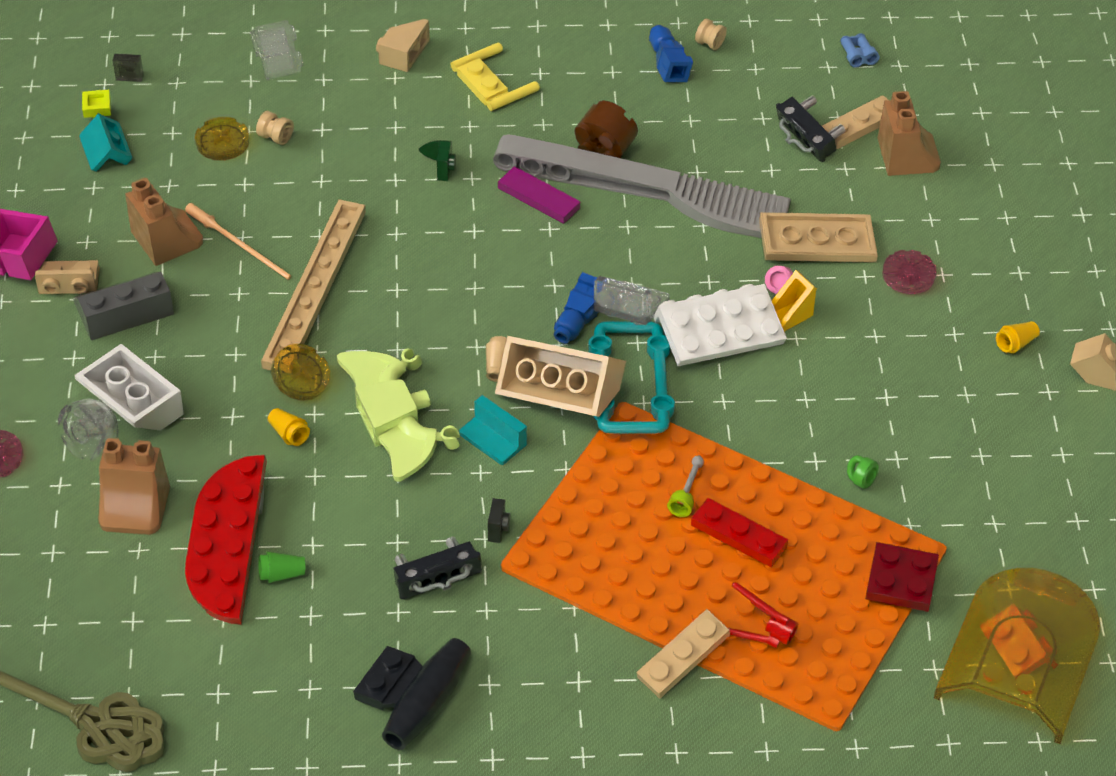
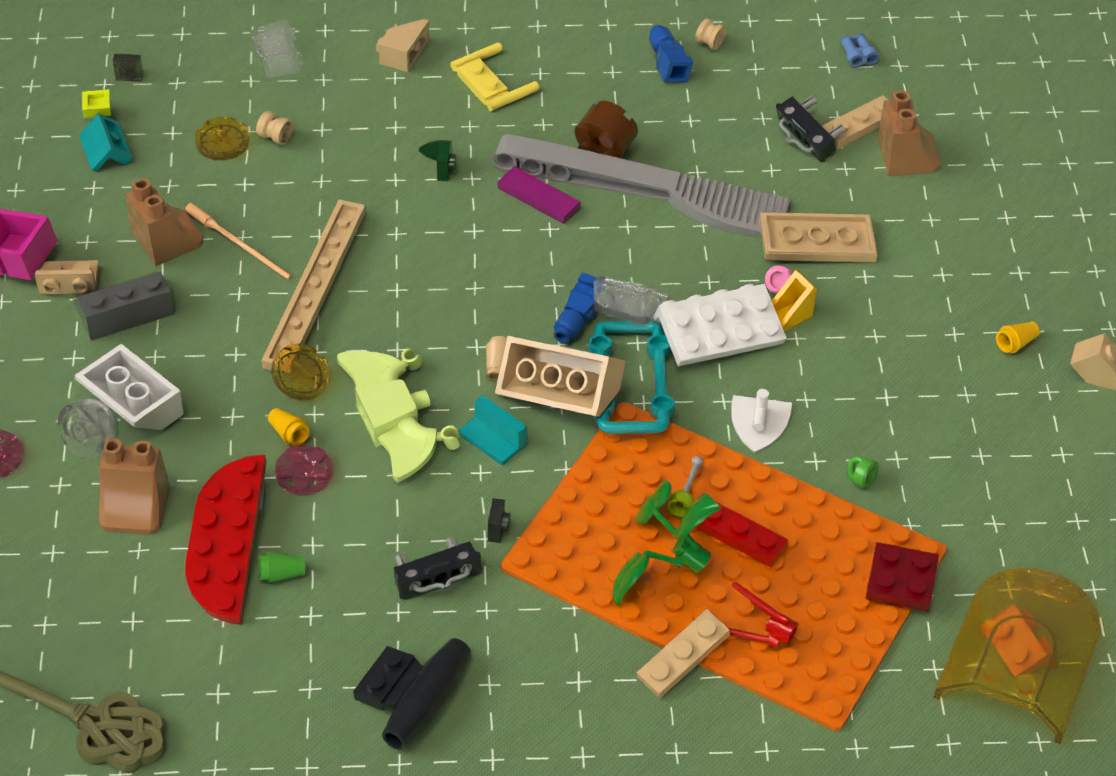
clear pink wheel [882,250,937,294] -> none
none -> clear pink wheel [275,446,333,496]
none -> green plant [613,480,722,606]
none -> white shield [731,389,792,453]

